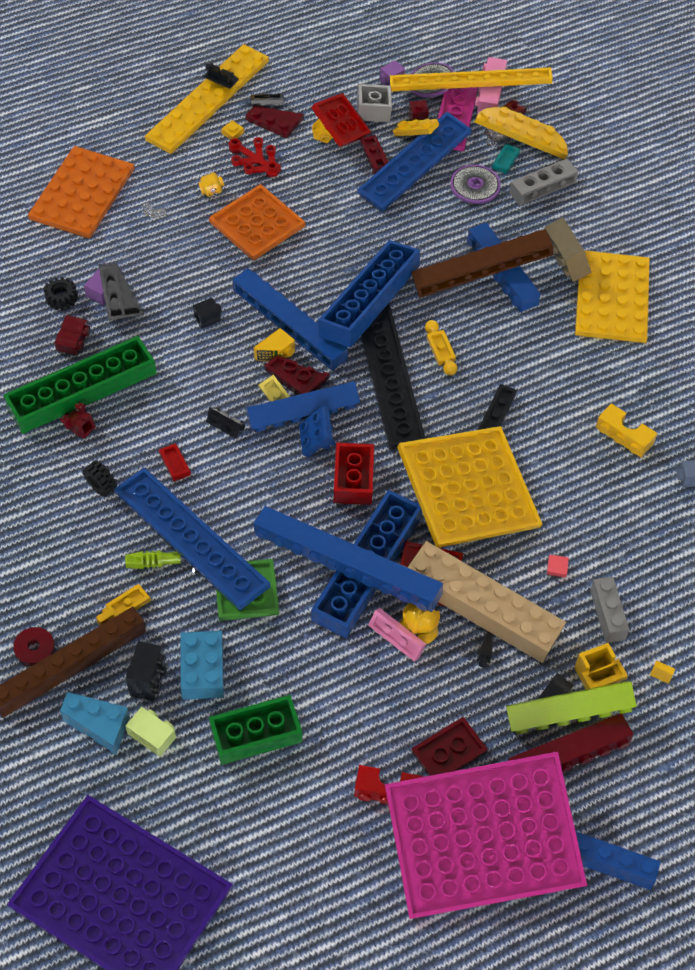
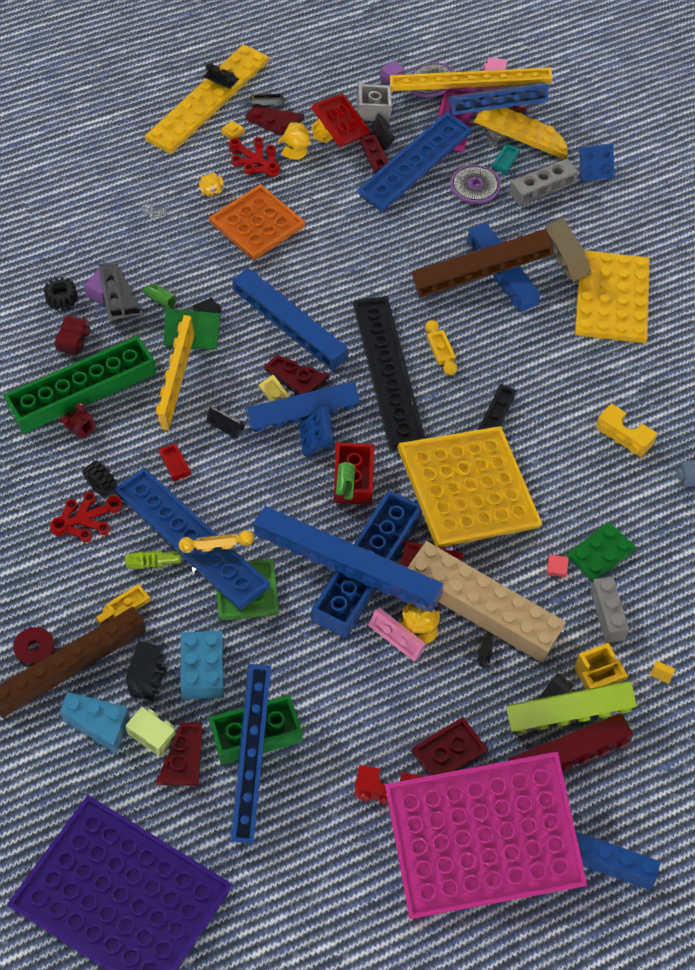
orange plate [28,146,135,239] -> none
yellow slope [253,328,295,361] -> none
blue brick [318,240,420,348] -> none
yellow plate [393,119,440,137] -> none
dark red brick [408,100,429,121] -> none
none -> red plant [50,492,122,543]
none -> bright green hinge [142,283,177,309]
none -> dark red wing [155,722,203,786]
none -> yellow plate [156,315,195,431]
none -> green plate [163,309,221,350]
none -> yellow plate [179,530,254,553]
none -> blue brick [230,664,271,843]
none -> yellow helmet [277,123,312,160]
none -> bright green hinge [336,462,355,500]
none -> black slope [371,114,395,151]
none -> blue brick [447,83,549,115]
none -> green plate [566,522,637,582]
none -> blue plate [579,143,614,181]

